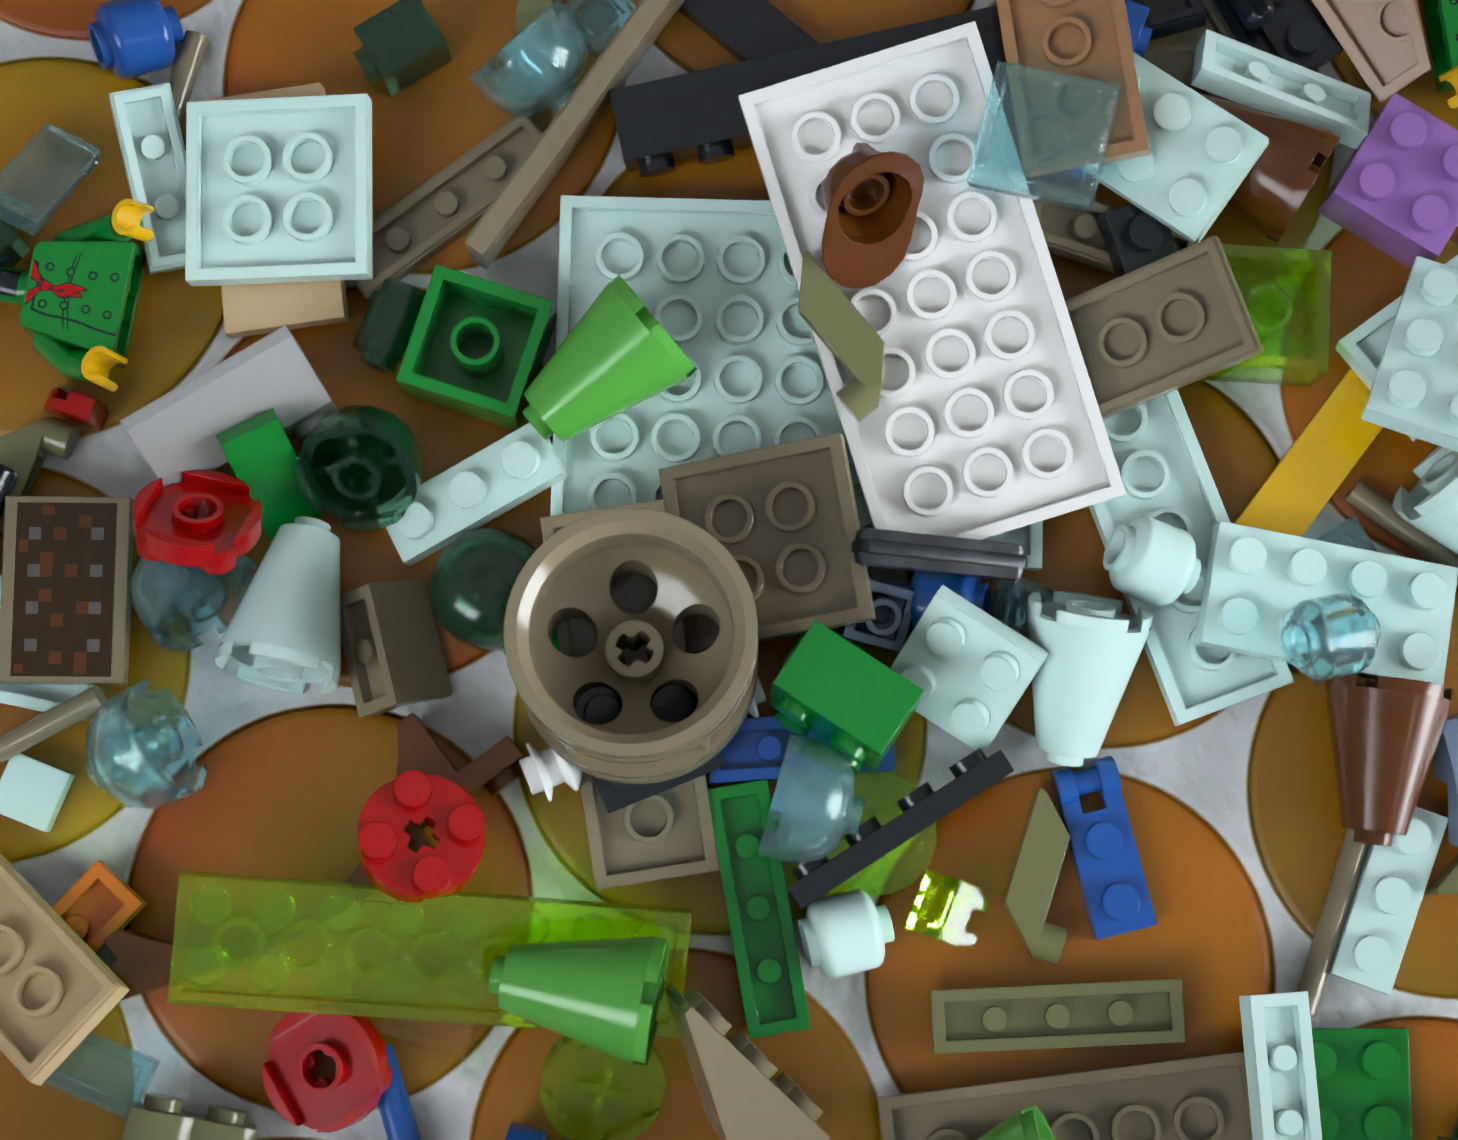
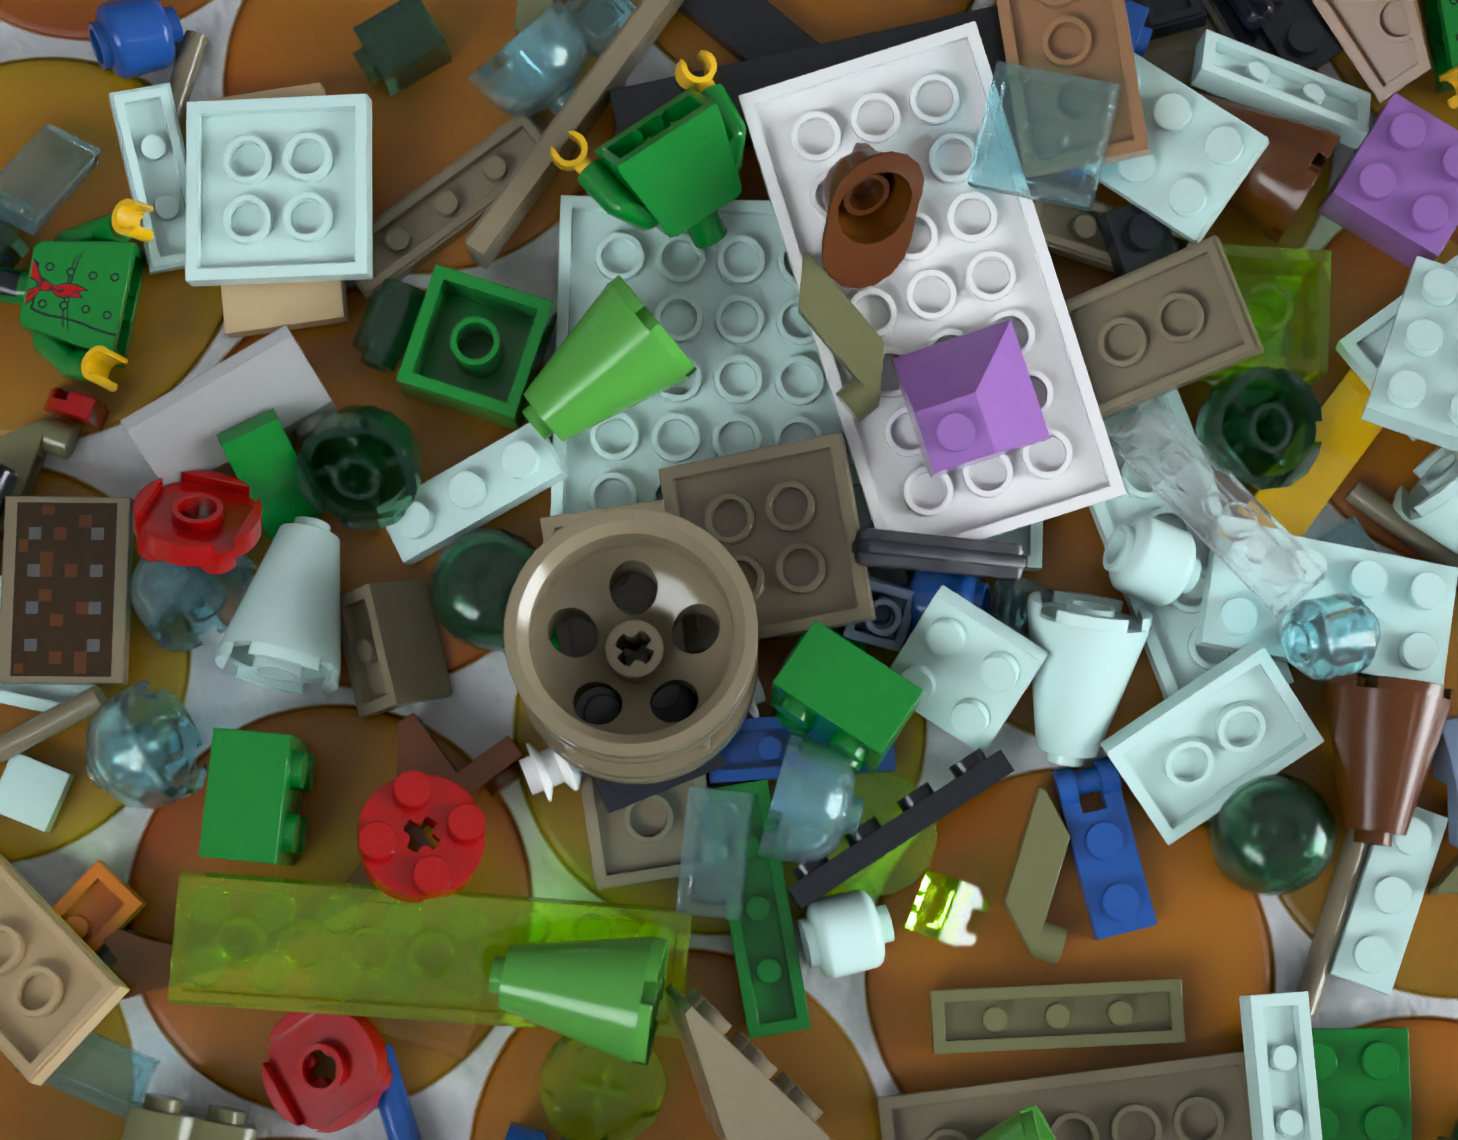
none -> green brick [198,727,317,866]
none -> green torso [550,50,747,248]
none -> clear light blue plate [676,785,755,920]
none -> medium lavender slope [891,319,1050,478]
none -> light aqua plate [1100,639,1324,846]
none -> clear plate [1108,398,1326,618]
none -> clear green cylinder [1195,366,1323,490]
none -> clear green cylinder [1207,772,1337,896]

